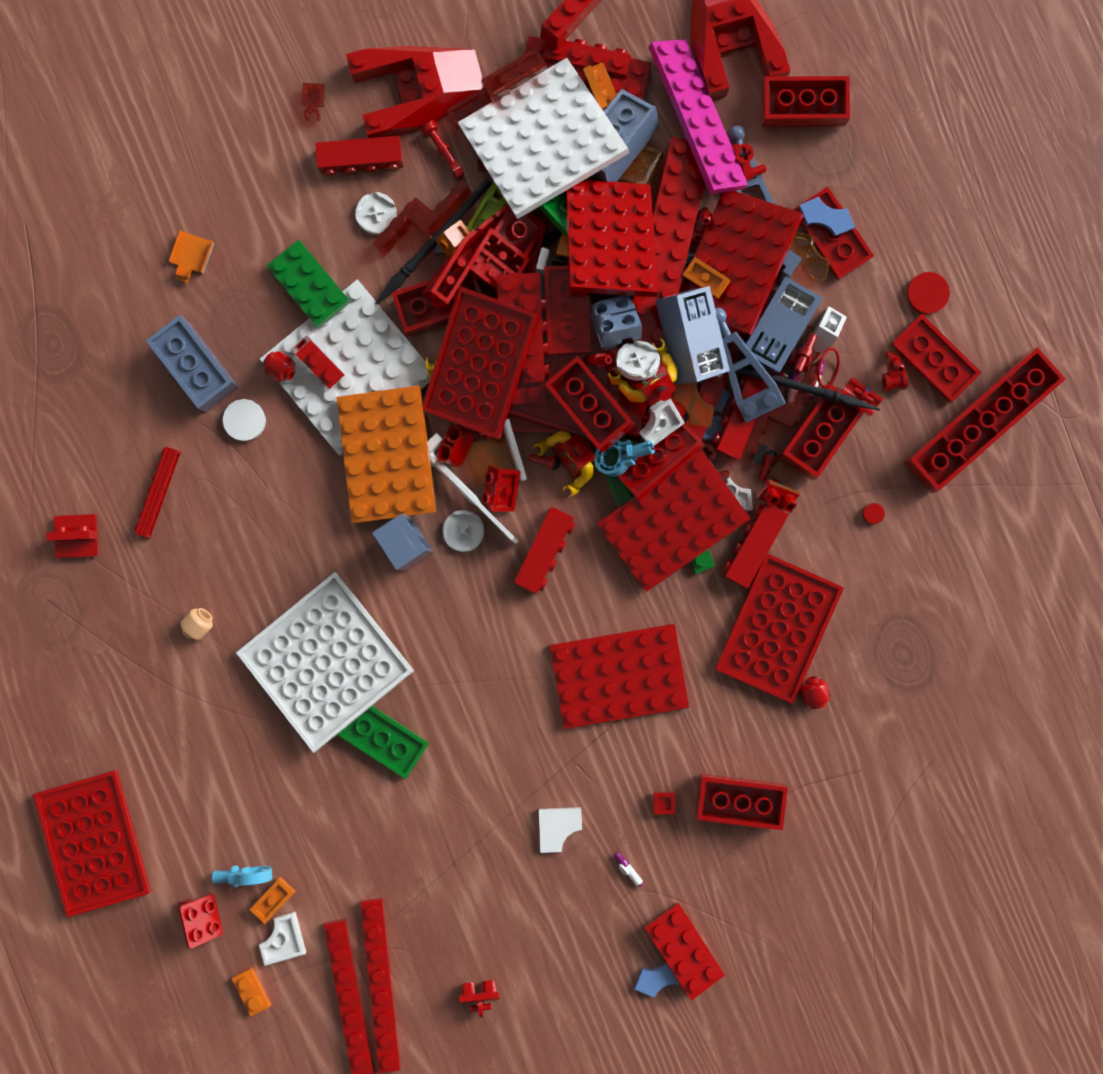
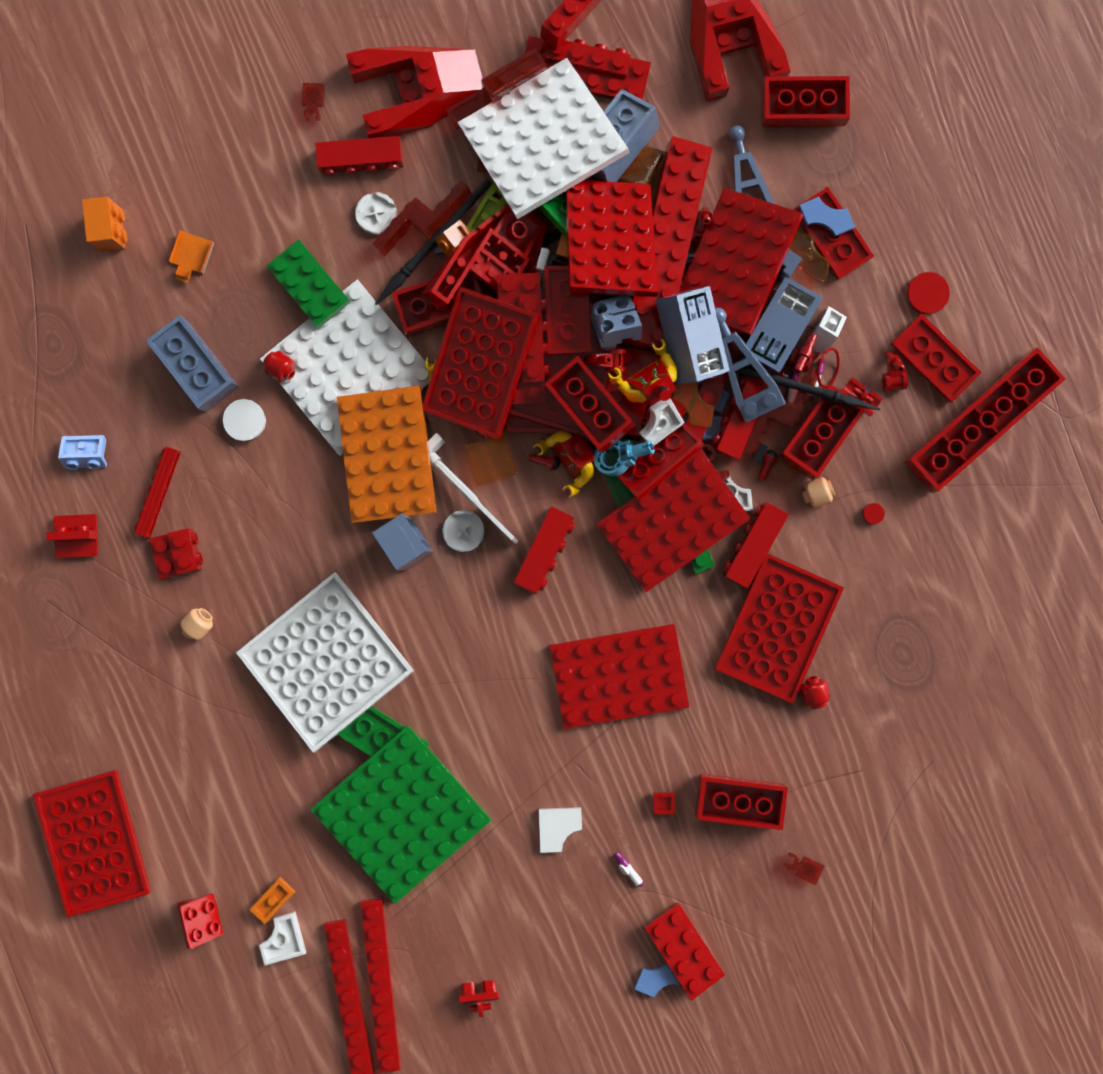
medium azure pin [212,866,273,887] -> none
orange plate [232,967,271,1017] -> none
red bracket [291,335,345,390] -> none
red piece [421,120,465,180] -> none
red beam [437,425,474,467] -> none
red bracket [482,465,521,512] -> none
white bar [503,419,527,481] -> none
orange bracket [583,63,617,110] -> none
white tile [616,341,660,381] -> none
dark pink plate [648,39,748,194] -> none
orange plate [682,257,730,299] -> none
red piece [732,144,767,181] -> none
red hips [756,479,800,513] -> none
none -> light blue bracket [58,435,107,470]
none -> orange brick [82,196,127,252]
none -> red plate [149,528,203,579]
none -> green plate [310,724,492,904]
none -> clear red plate [783,852,825,885]
none -> light nougat head [802,477,835,508]

